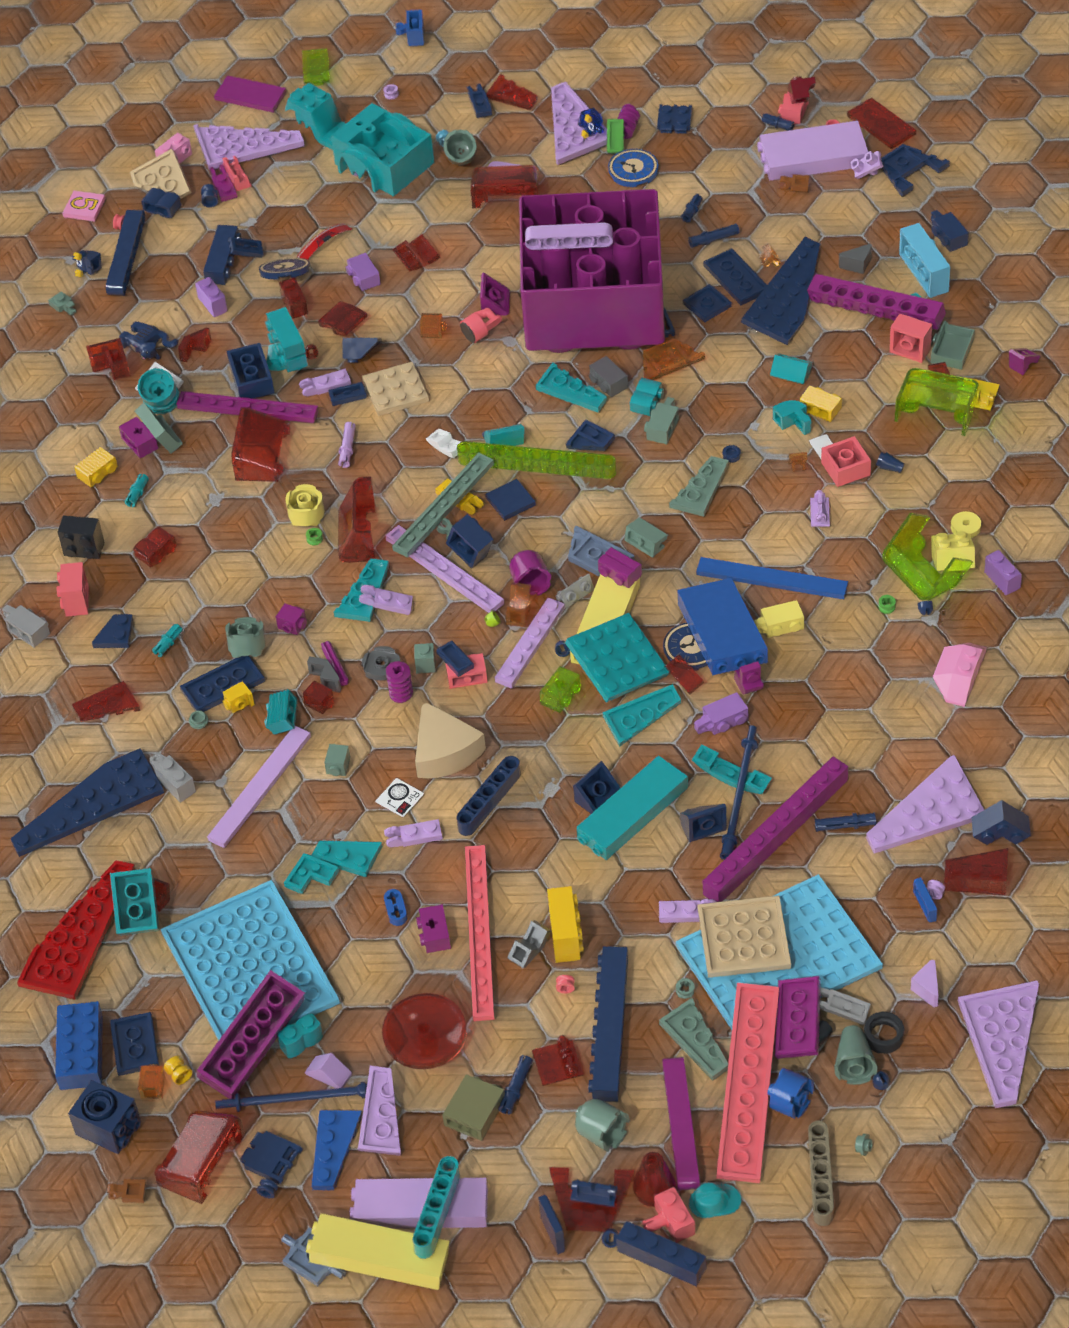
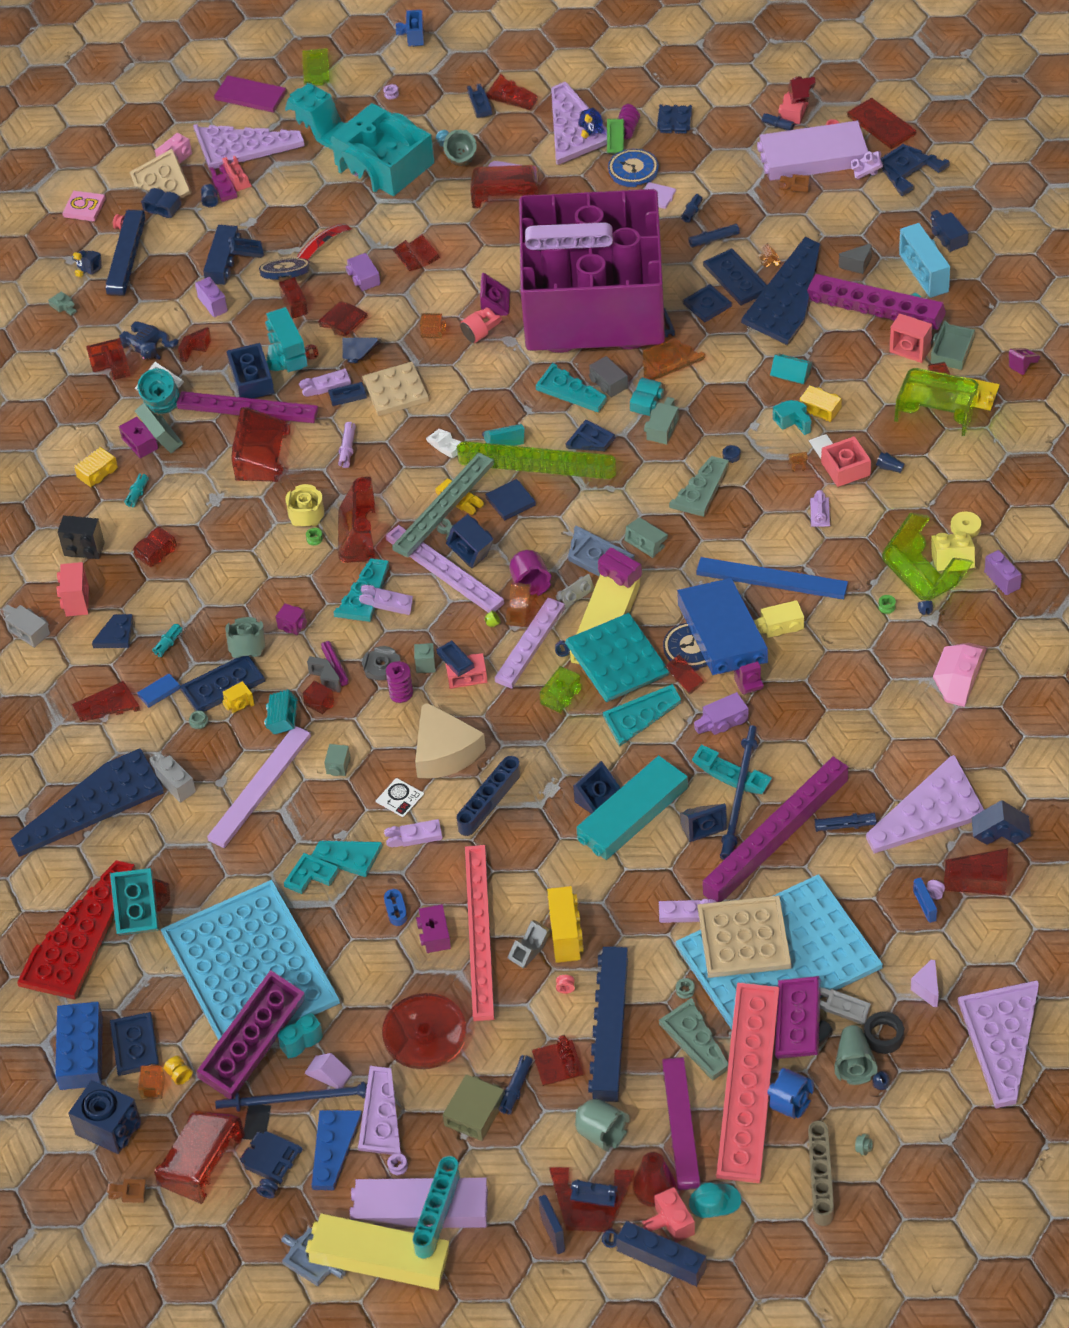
none -> blue tile [137,674,180,708]
none -> black sticker [242,1105,271,1140]
none -> lavender bush [387,1153,408,1175]
none -> lavender piece [645,182,676,209]

